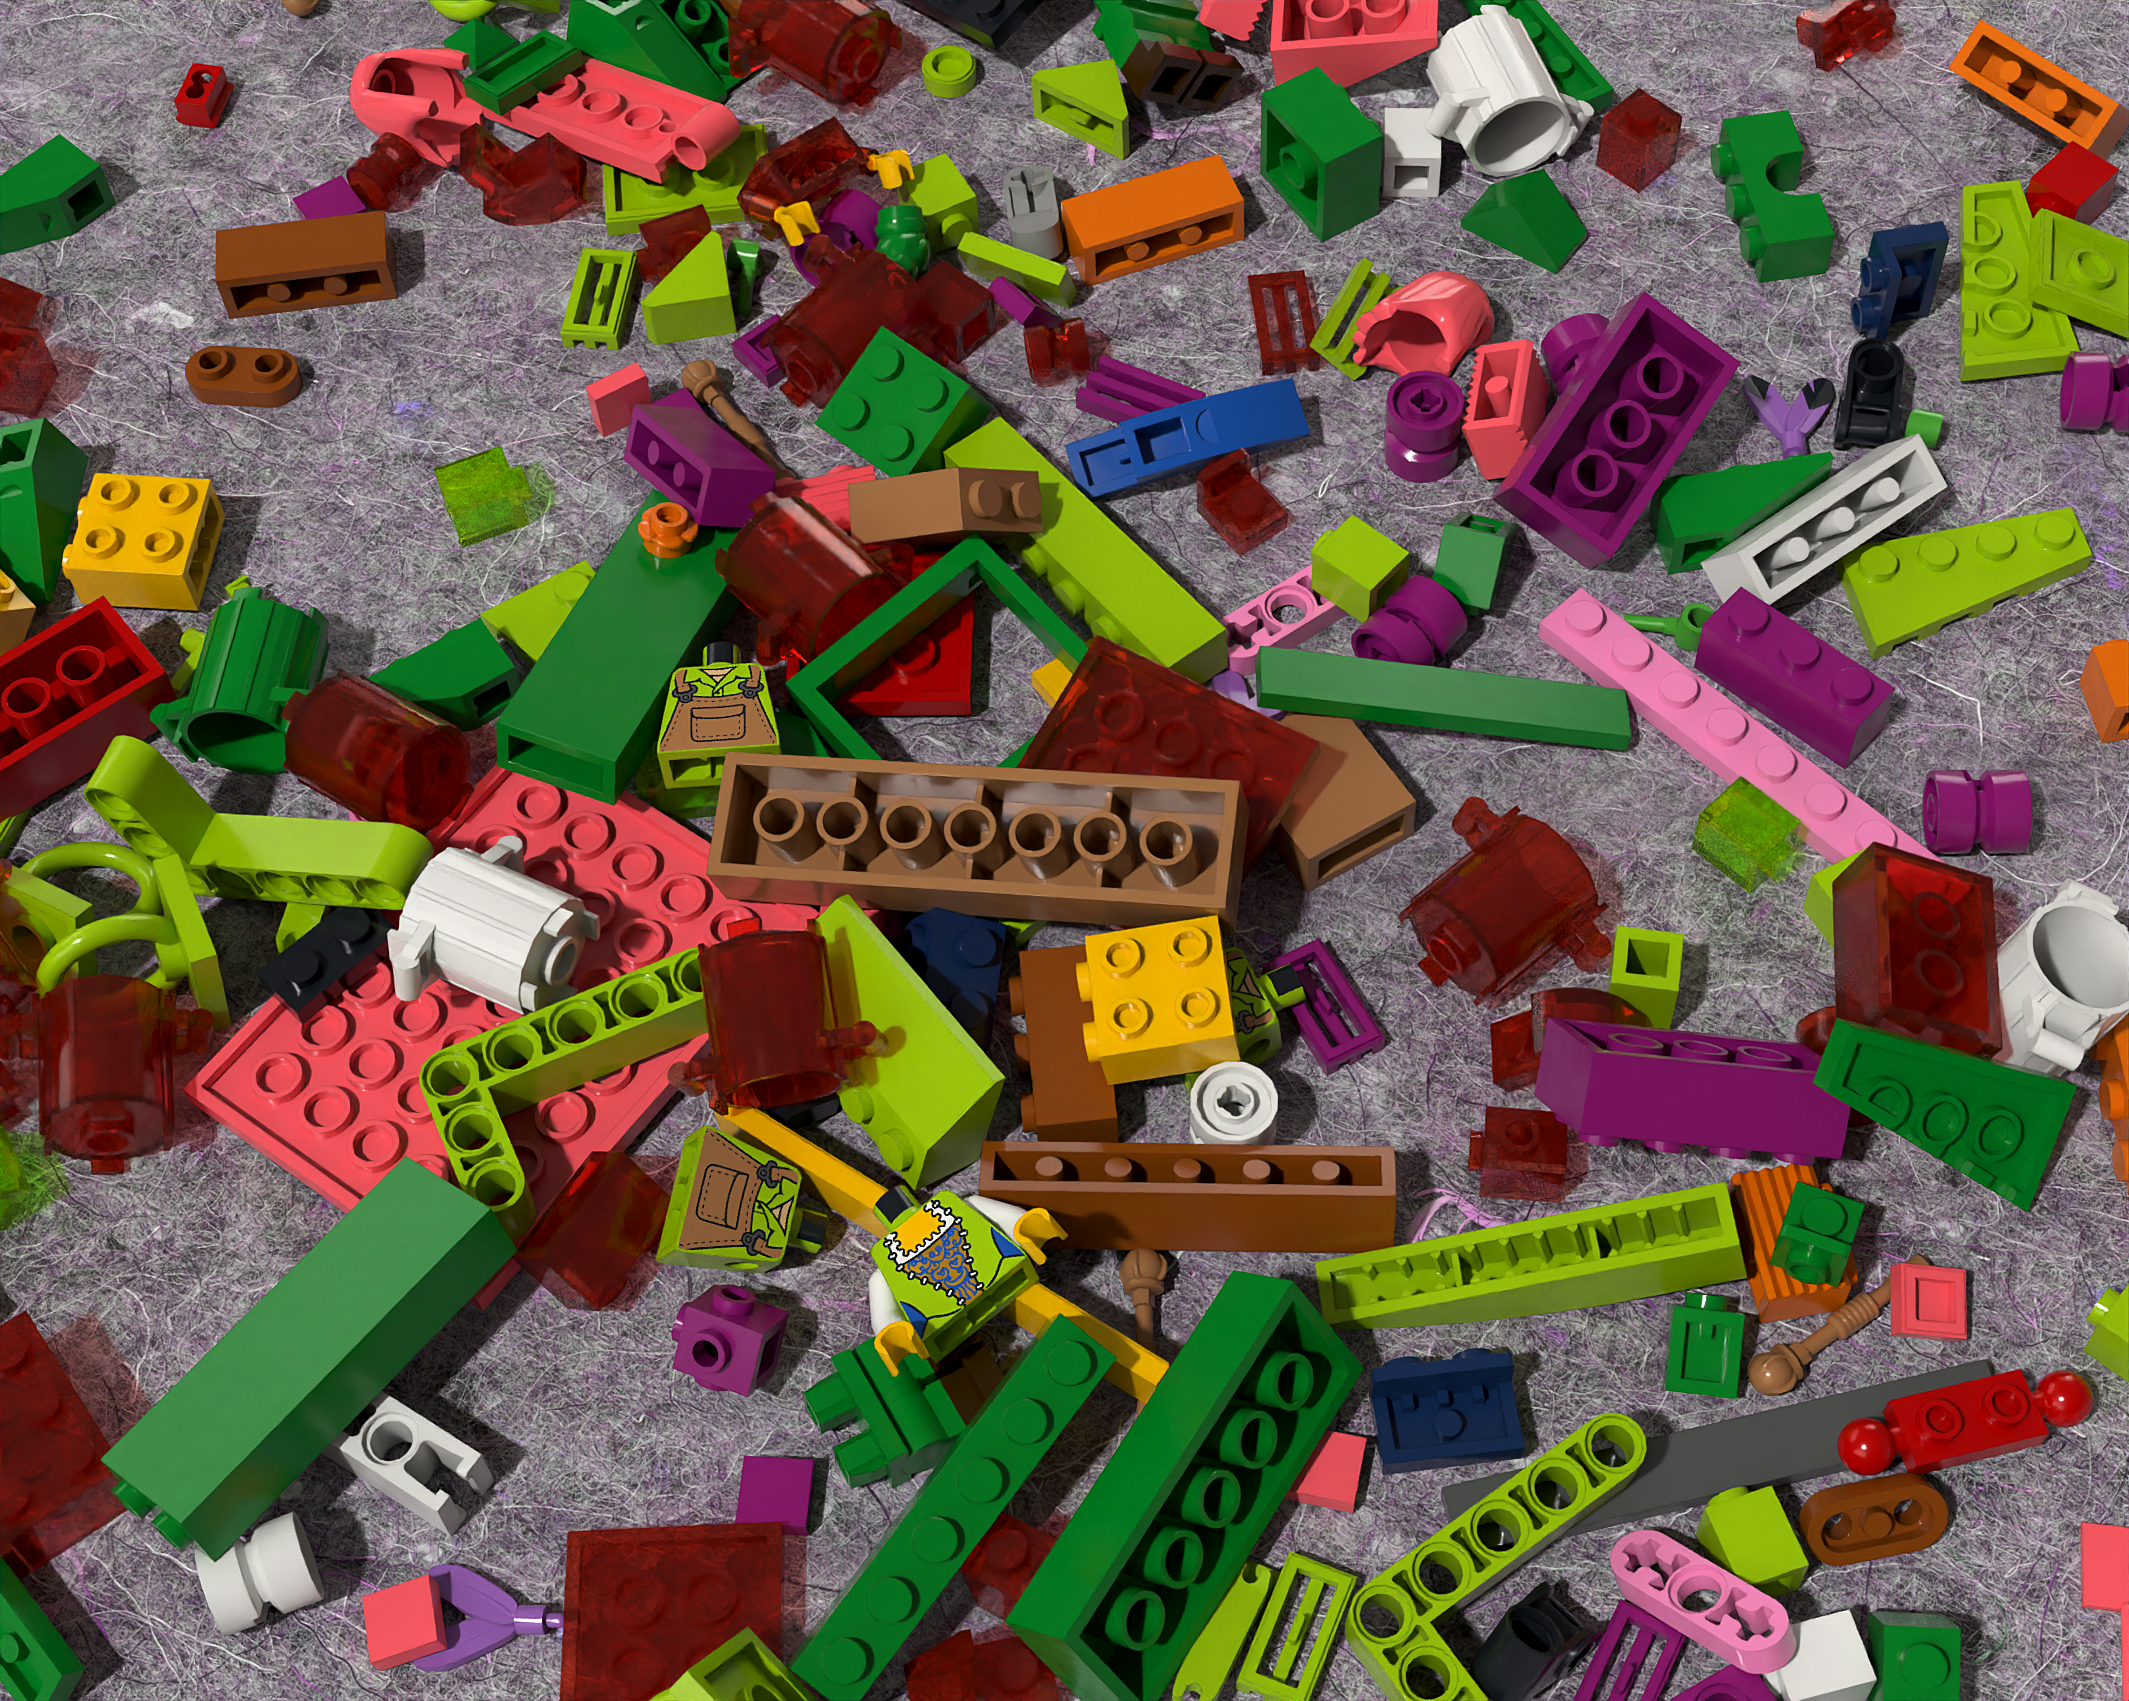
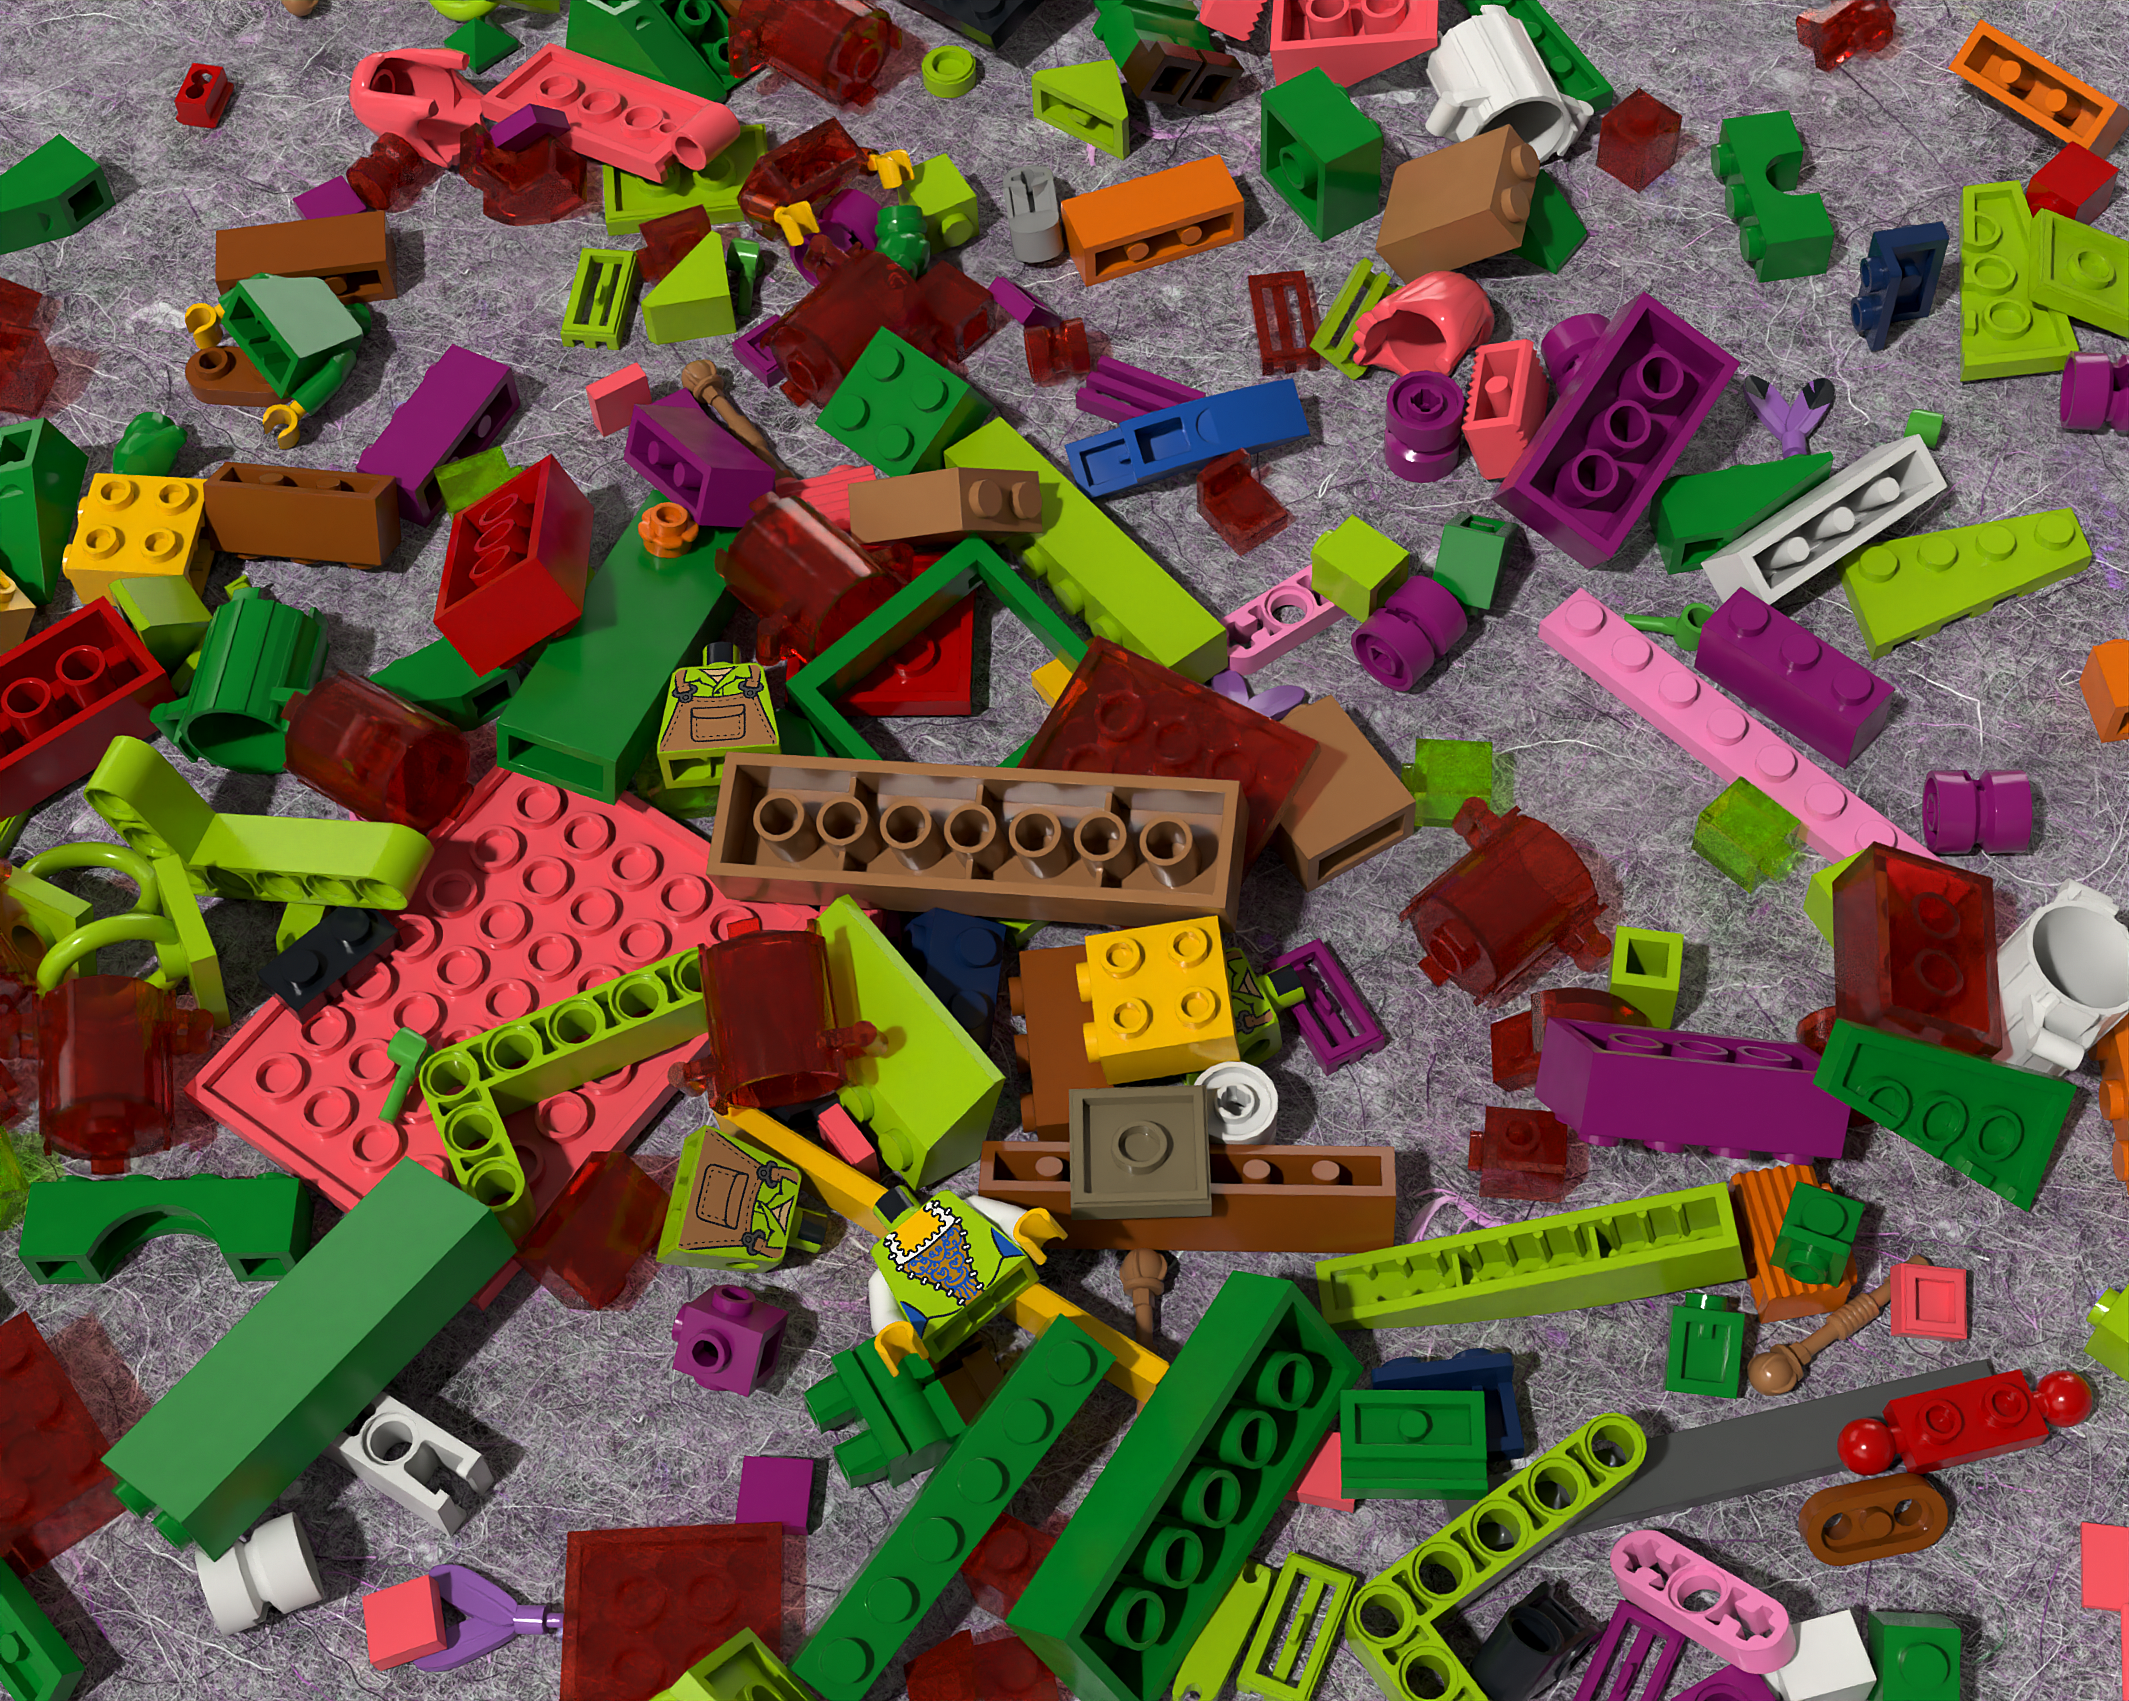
white container [387,835,600,1016] -> none
green tile [462,29,584,116] -> none
lime tile [957,231,1078,309] -> none
green tile [1255,646,1632,751] -> none
white brick [1382,108,1441,197] -> none
lime brick [1696,1485,1809,1598] -> none
black piece [1833,337,1904,447] -> none
none -> green arch [18,1172,315,1285]
none -> lime slope [108,575,213,678]
none -> green animal [112,412,189,477]
none -> green torso [185,272,372,449]
none -> dark orange brick [203,462,402,569]
none -> magenta brick [355,344,521,528]
none -> bright green hand [378,1027,435,1124]
none -> red brick [433,453,595,678]
none -> magenta tile [489,103,571,155]
none -> coral tile [818,1103,881,1183]
none -> dark tan tile [1069,1085,1212,1220]
none -> green plate [1339,1390,1488,1500]
none -> medium nougat brick [1375,124,1540,285]
none -> clear neon green brick [1400,738,1493,830]

